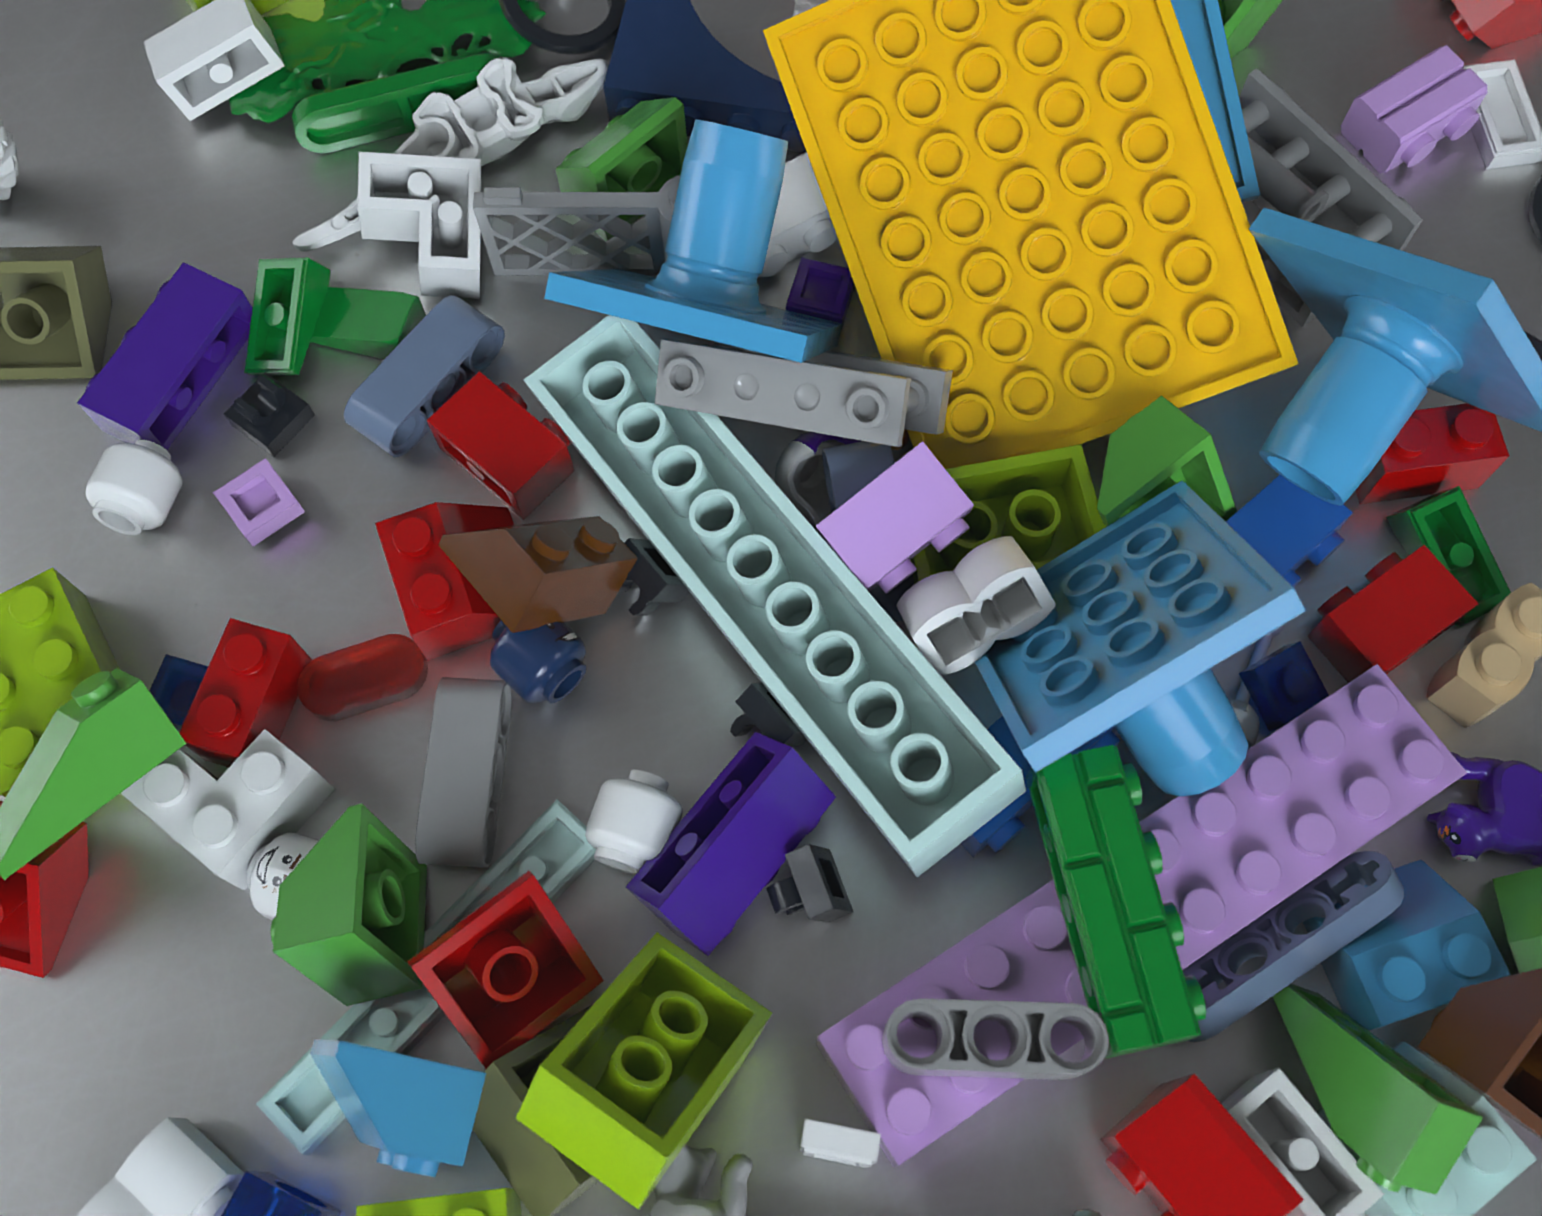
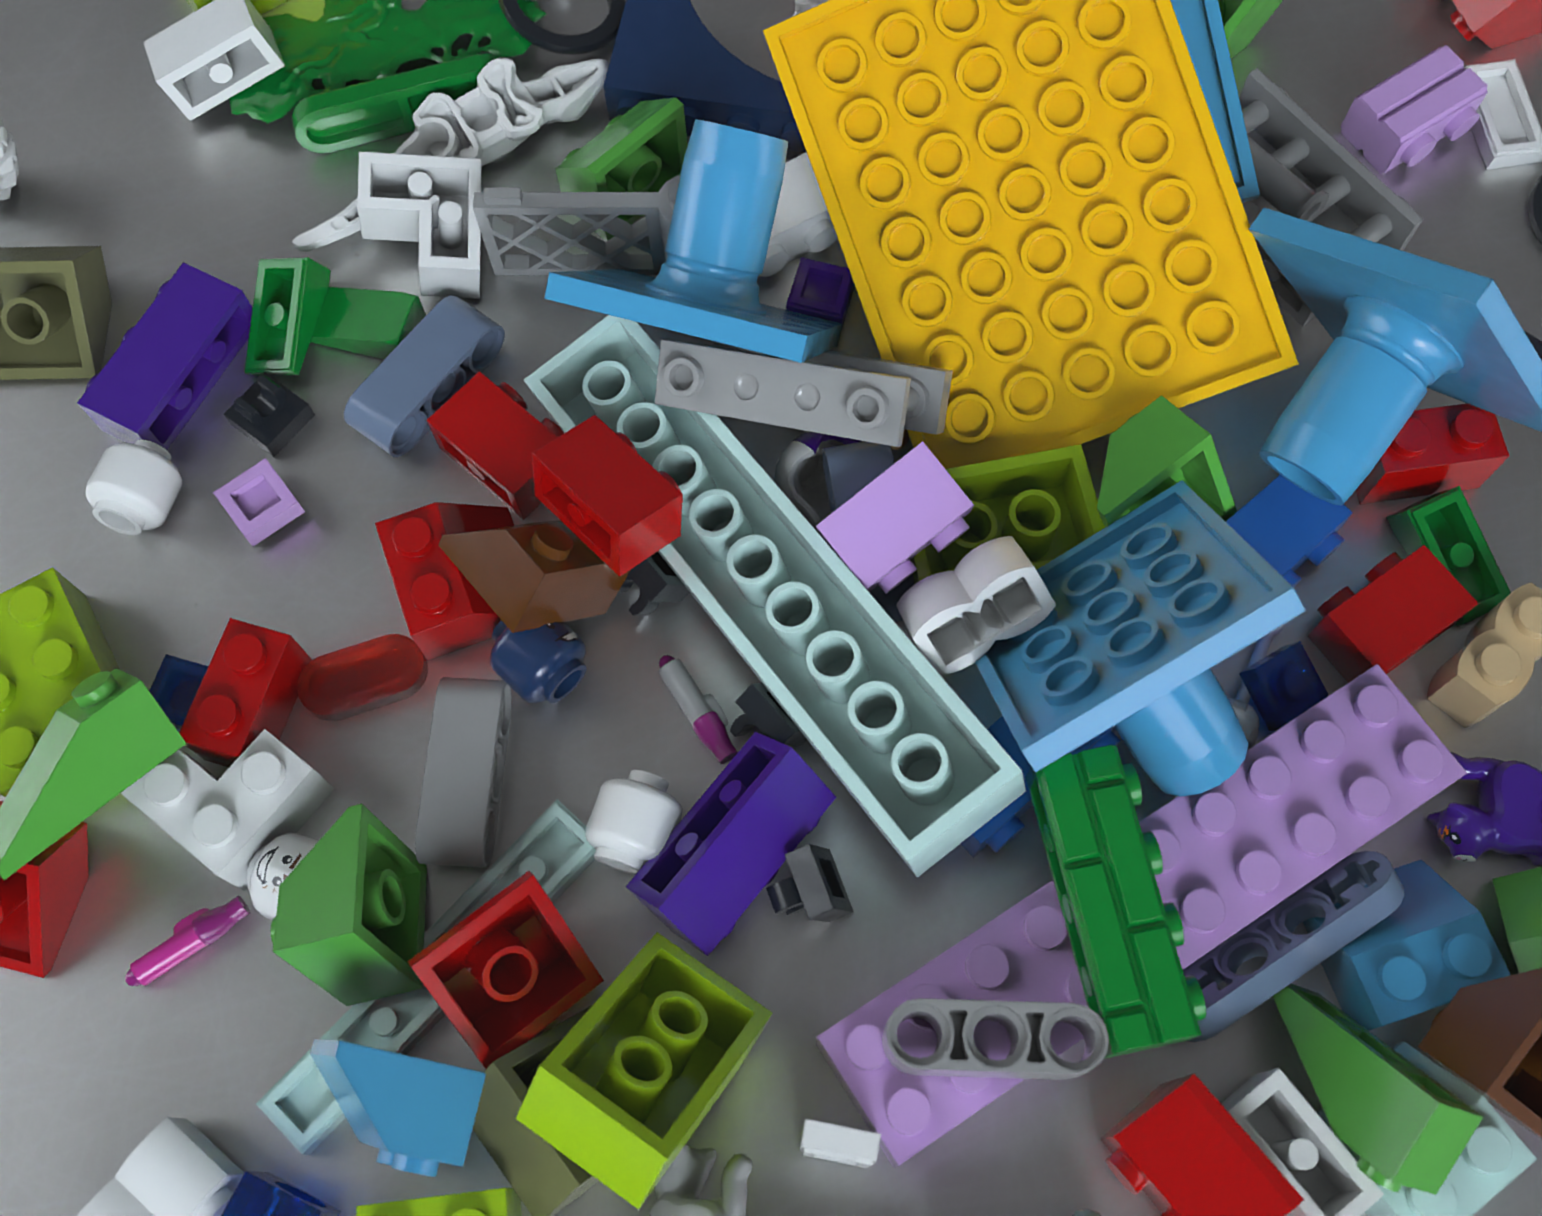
none -> piece [125,895,251,986]
none -> red brick [532,415,683,577]
none -> piece [659,655,738,764]

